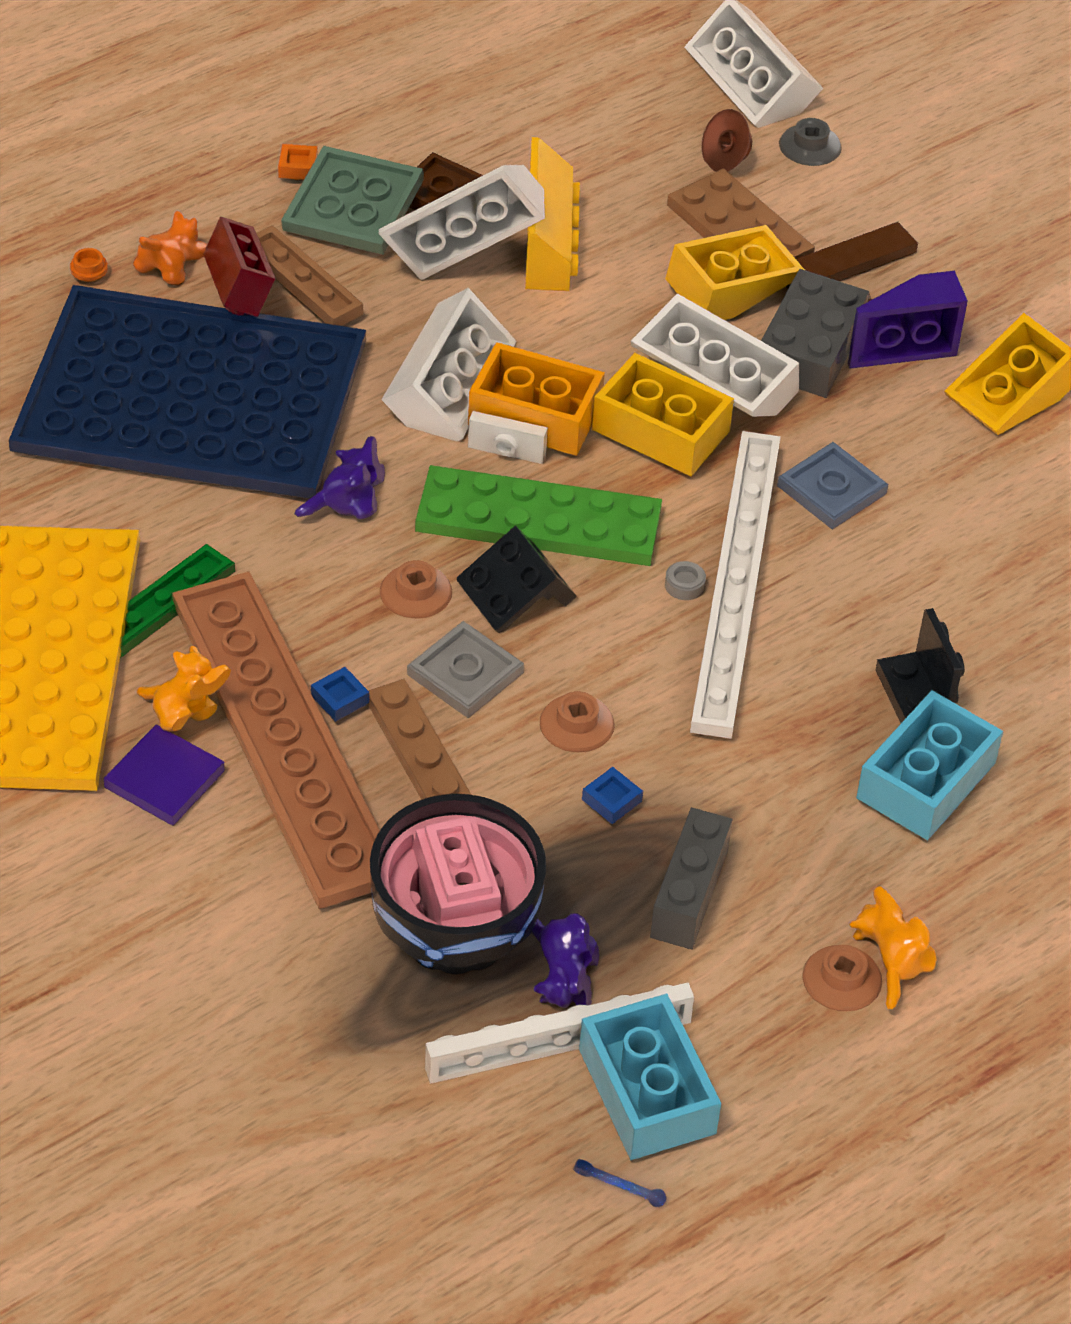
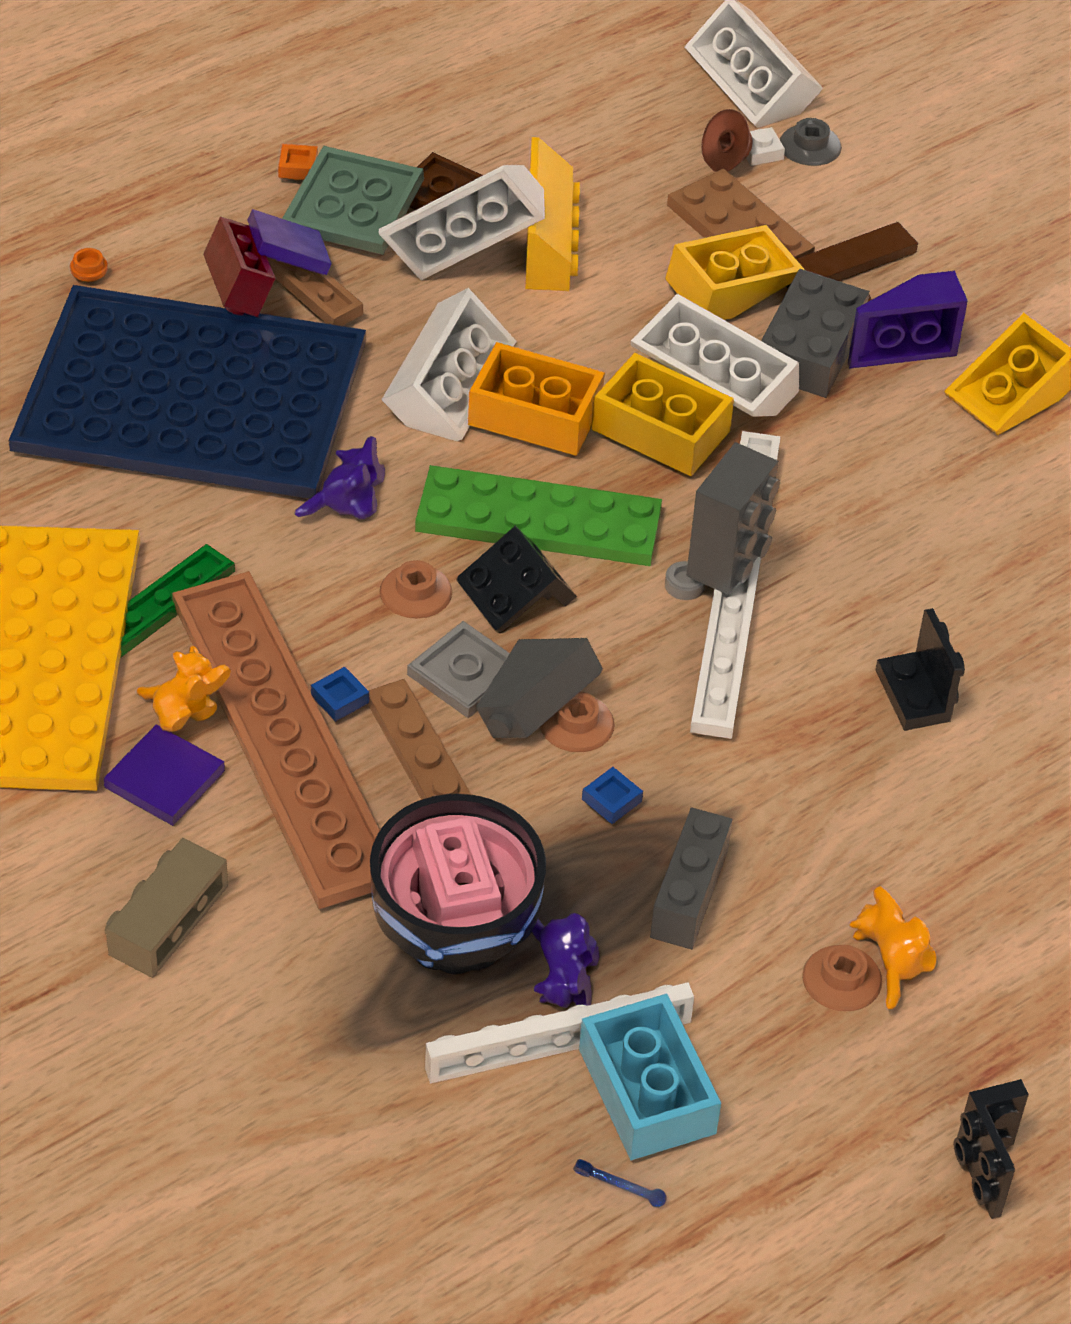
orange animal [133,211,207,285] -> none
white plate [468,411,548,464] -> none
sand blue tile [777,442,889,530] -> none
medium azure brick [856,690,1003,841] -> none
none -> dark tan brick [105,837,228,978]
none -> dark purple tile [247,209,332,275]
none -> dark grey slope [476,638,603,738]
none -> dark grey brick [686,442,780,595]
none -> white plate [746,127,785,166]
none -> black bracket [953,1079,1029,1219]

